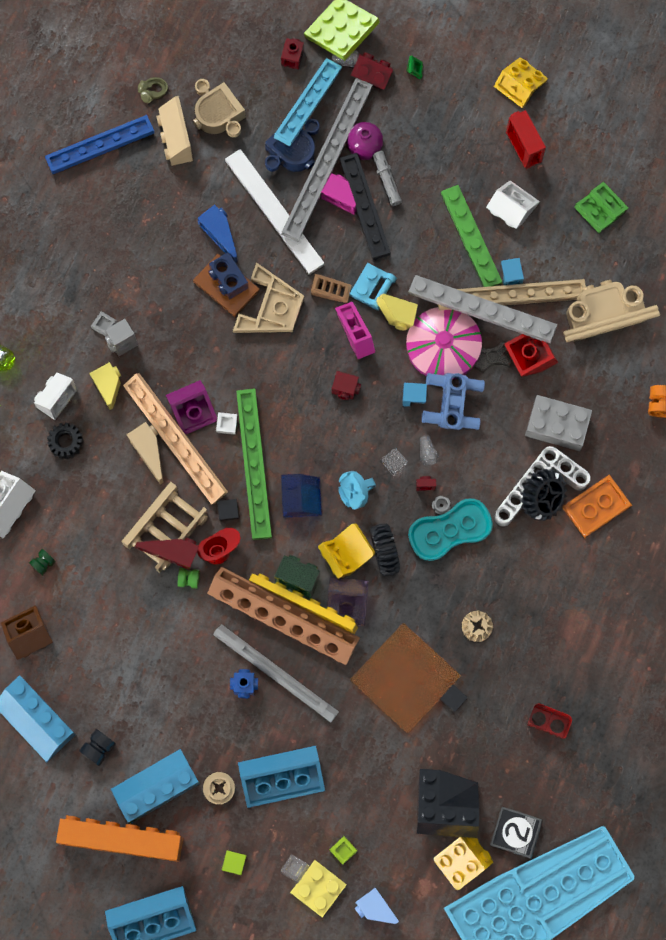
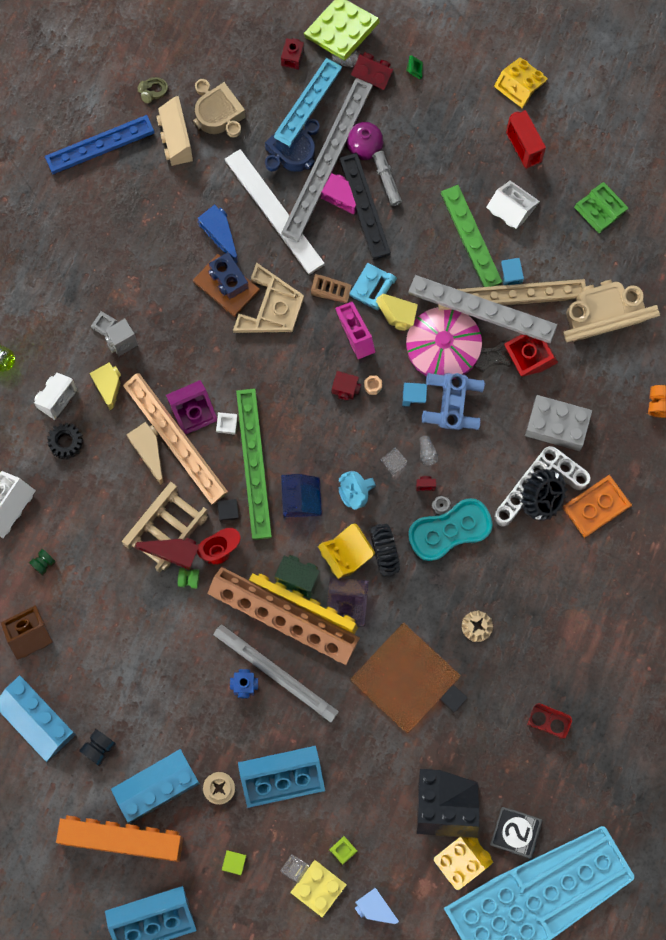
none -> light nougat tile [364,376,382,395]

